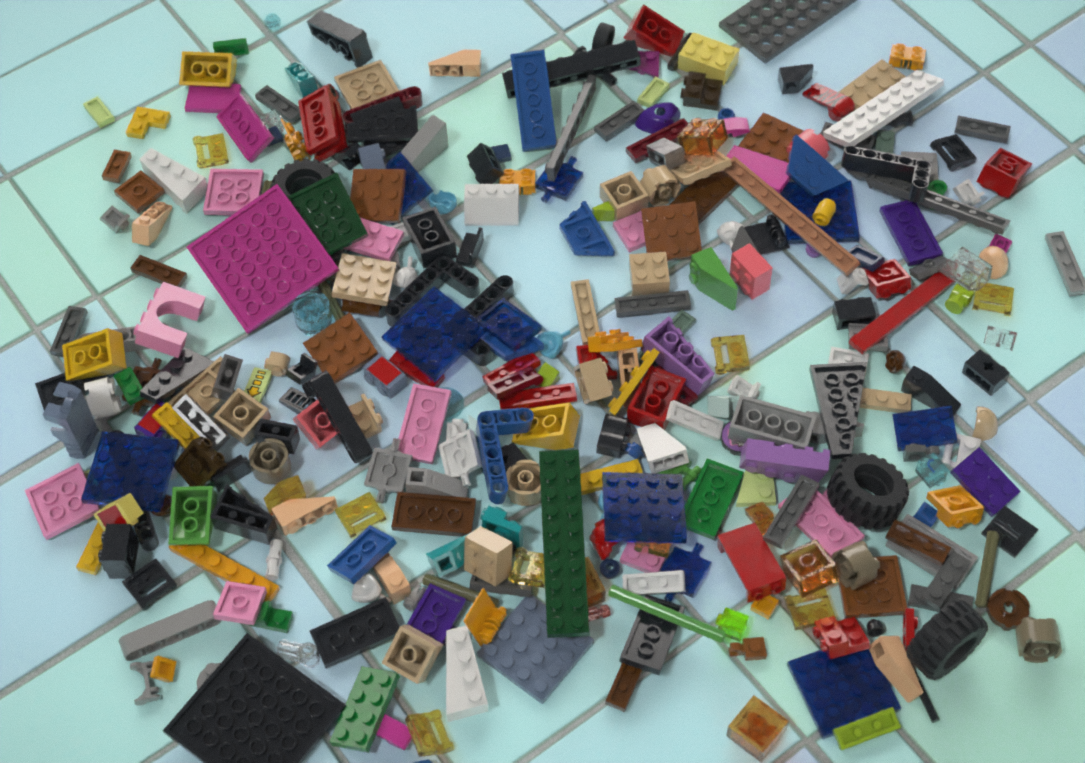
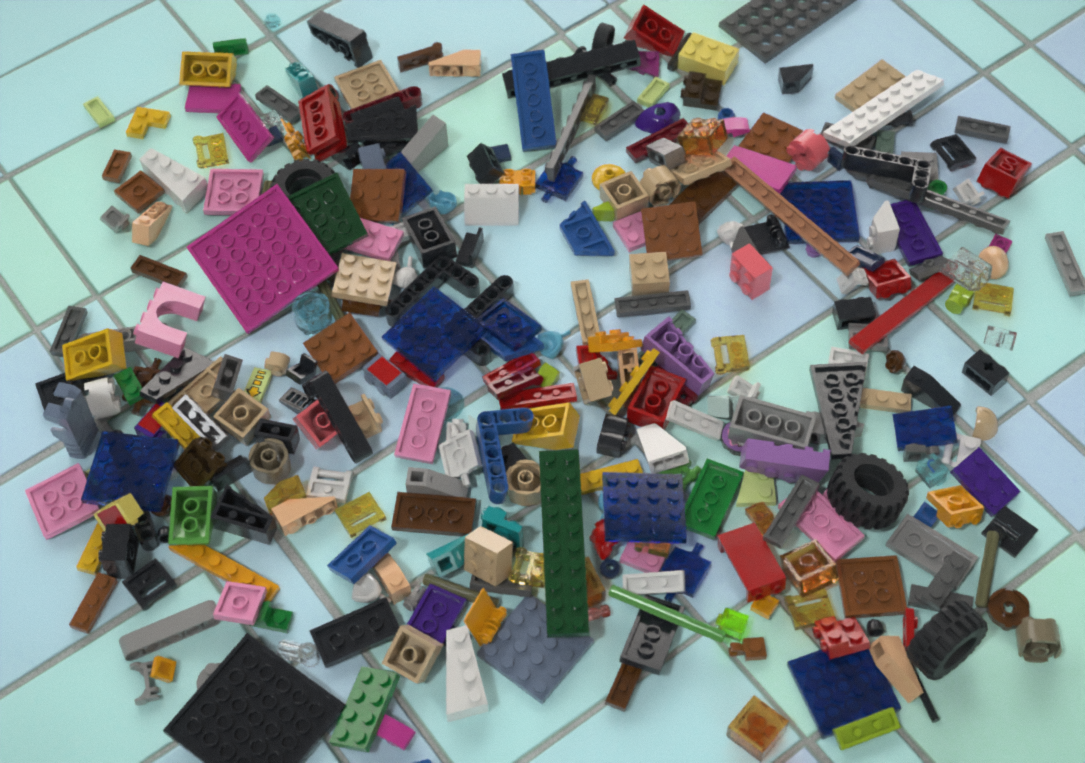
white pin [265,539,283,581] -> none
light grey plate [364,438,413,504] -> none
clear yellow plate [405,709,455,757] -> none
blue plate [625,442,644,459] -> none
bright green slope [689,247,738,311] -> none
blue wing [786,134,848,197] -> none
red door [802,83,855,121] -> none
yellow brick [812,198,836,226] -> none
dark tan brick [831,541,880,590] -> none
reddish brown plate [885,519,951,567] -> none
light orange hinge [888,43,926,70] -> none
none -> dark orange plate [69,572,118,634]
none -> black hinge [157,526,170,543]
none -> white plate [306,466,353,504]
none -> reddish brown plate [397,42,443,73]
none -> clear yellow slope [580,94,609,125]
none -> yellow dish [592,164,626,191]
none -> dark blue tile [827,146,844,171]
none -> white slope [867,200,900,254]

